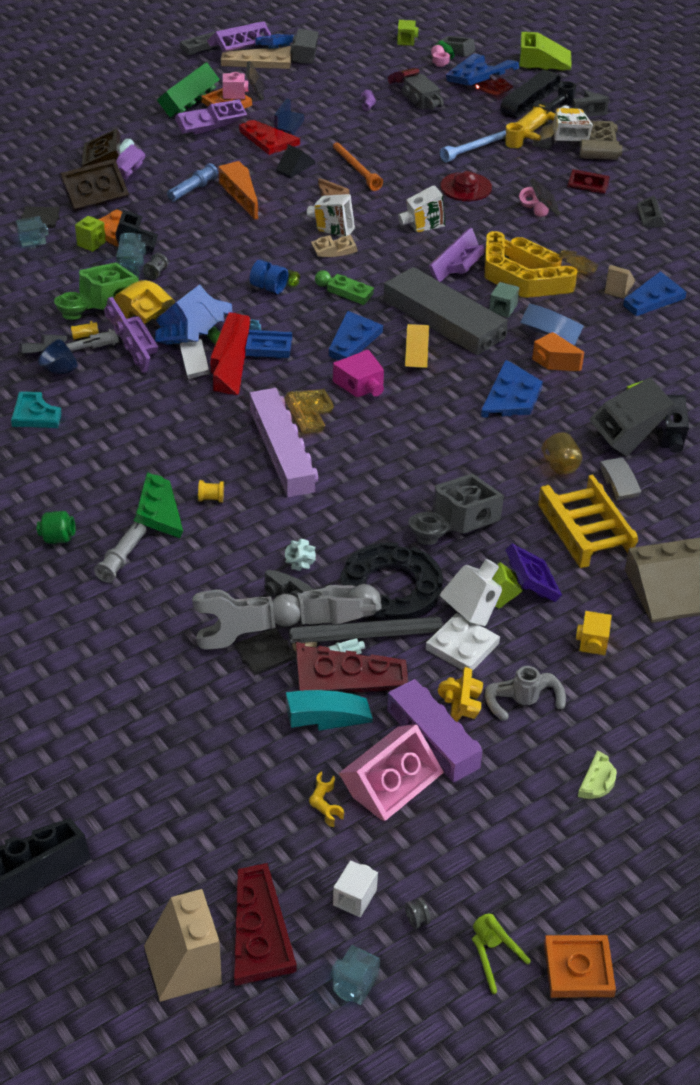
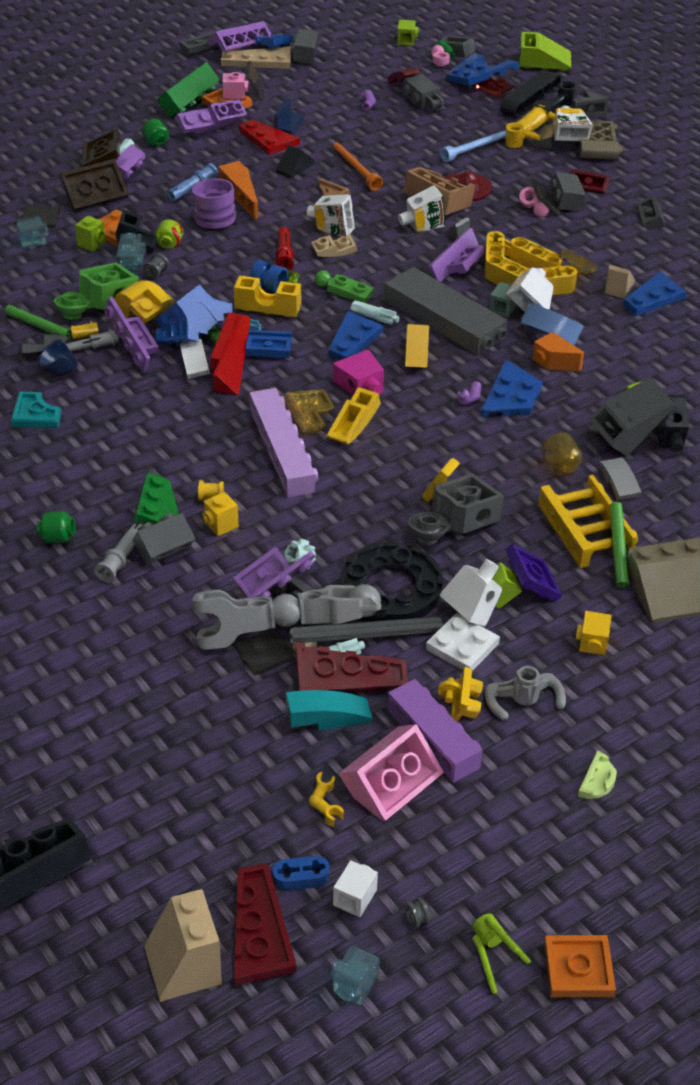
none -> bright green piece [5,305,72,340]
none -> dark grey brick [133,513,195,565]
none -> green head [142,118,169,147]
none -> lime head [155,219,183,248]
none -> medium lavender wheel [192,178,236,229]
none -> yellow brick [202,492,239,536]
none -> medium lavender bracket [233,546,315,598]
none -> yellow arch [234,276,301,317]
none -> blue beam [273,856,330,891]
none -> red pin [275,227,294,270]
none -> yellow slope [327,387,381,445]
none -> light aqua piece [350,300,399,325]
none -> medium nougat wedge [403,167,475,215]
none -> yellow tile [422,458,460,502]
none -> dark grey slope [445,217,470,240]
none -> medium lavender arm [457,381,482,405]
none -> white torso [506,268,553,312]
none -> dark grey brick [549,172,586,212]
none -> bright green piece [610,502,629,588]

